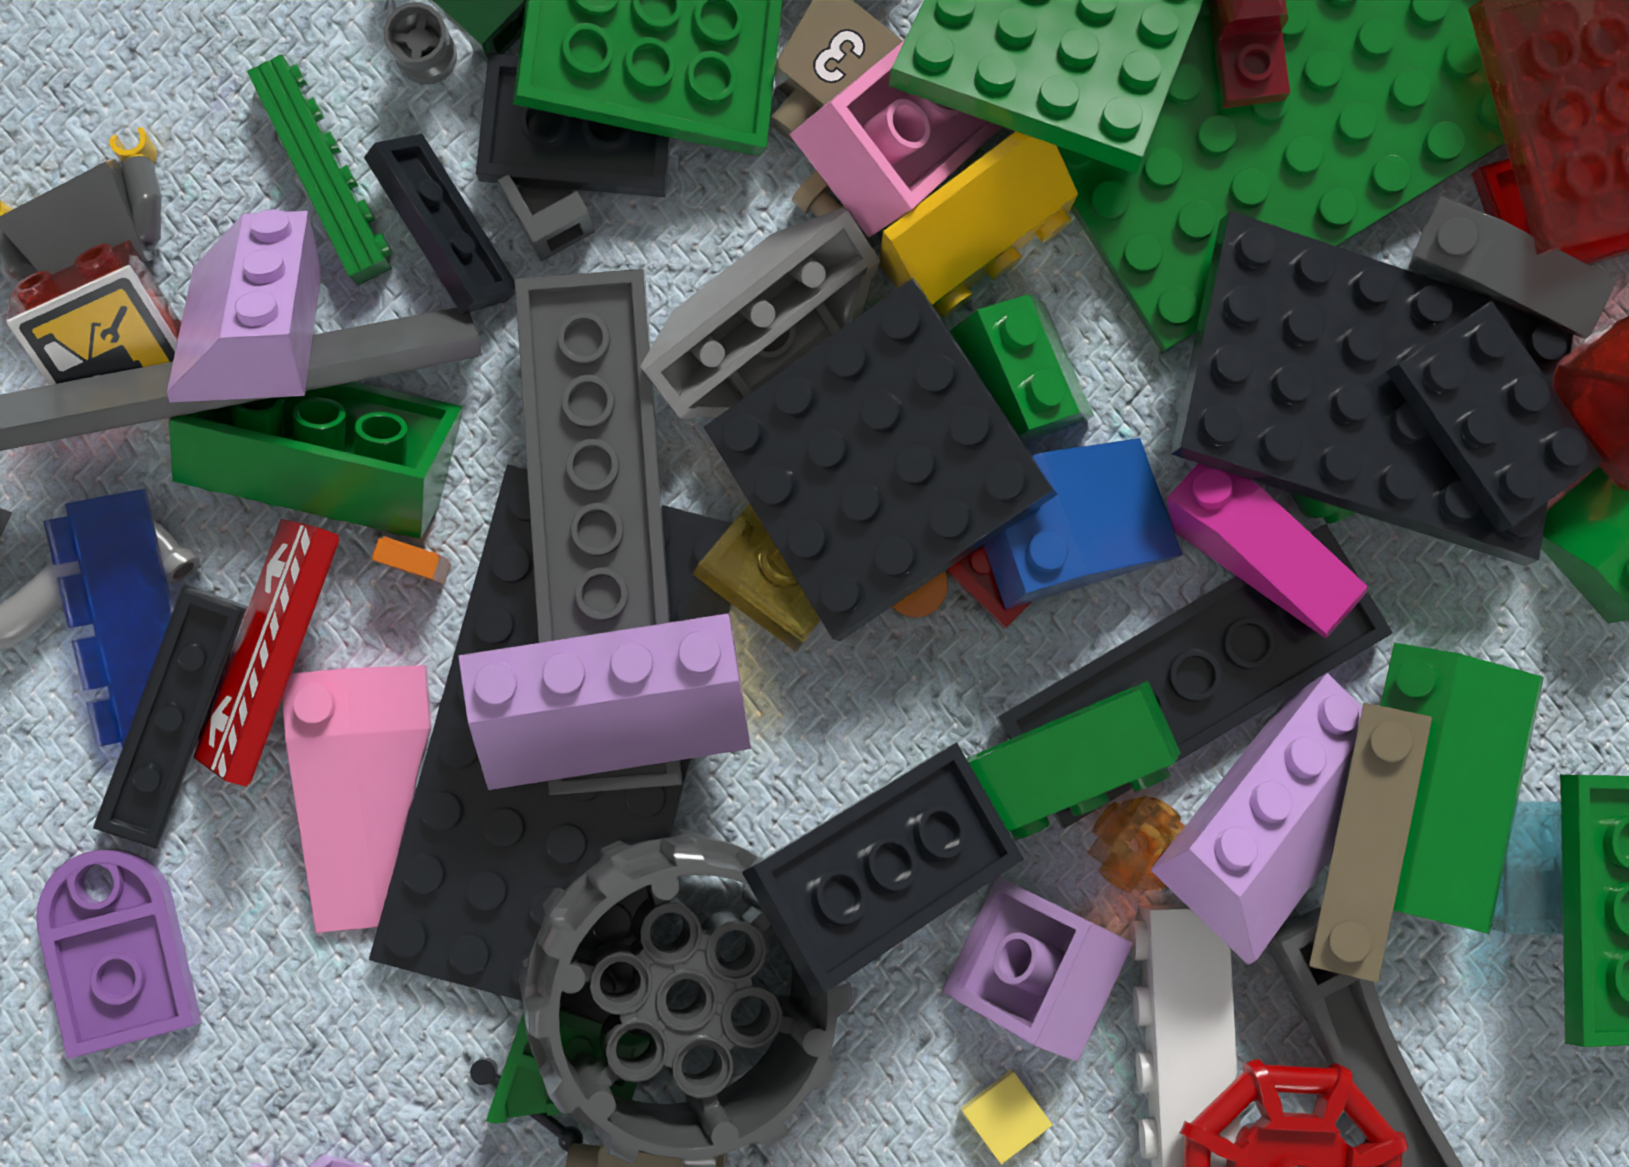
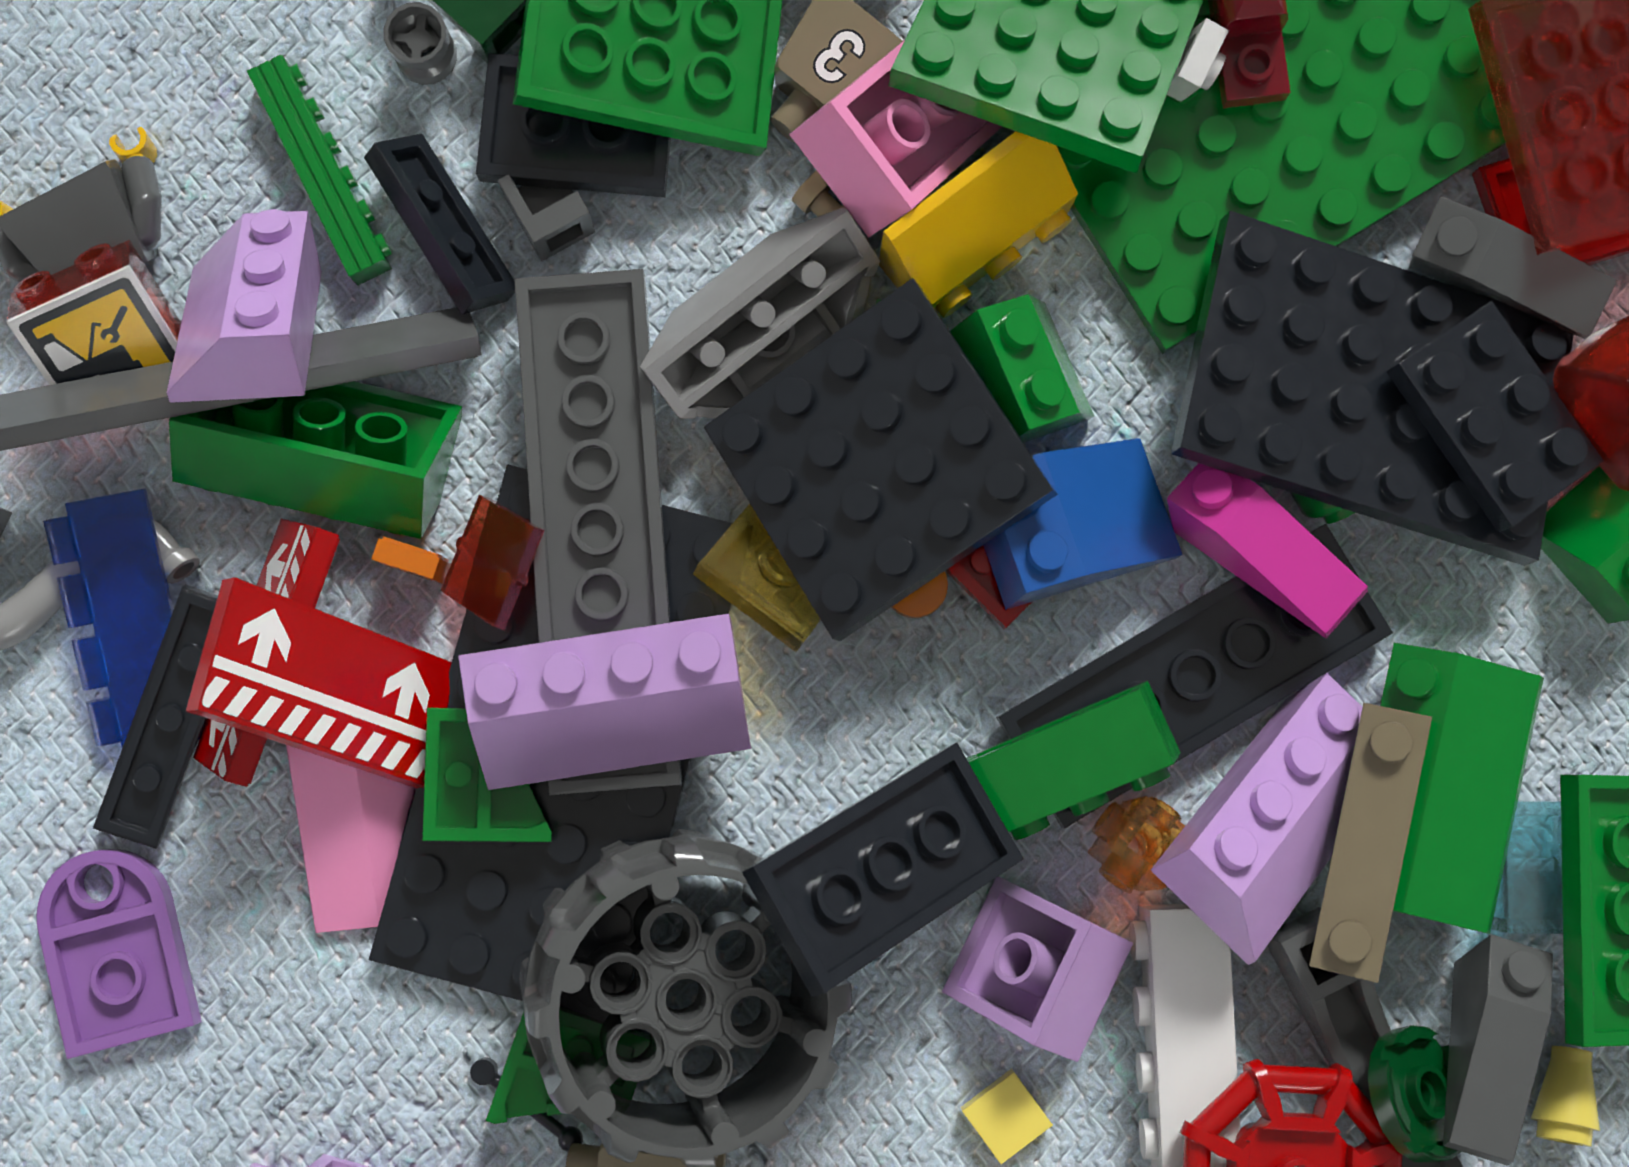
none -> red tile [186,577,452,788]
none -> green wing [422,708,552,842]
none -> clear red piece [440,495,545,630]
none -> white plate [1167,18,1229,102]
none -> dark green plate [1368,1025,1461,1163]
none -> dark grey slope [1443,934,1553,1166]
none -> light yellow cone [1531,1046,1600,1147]

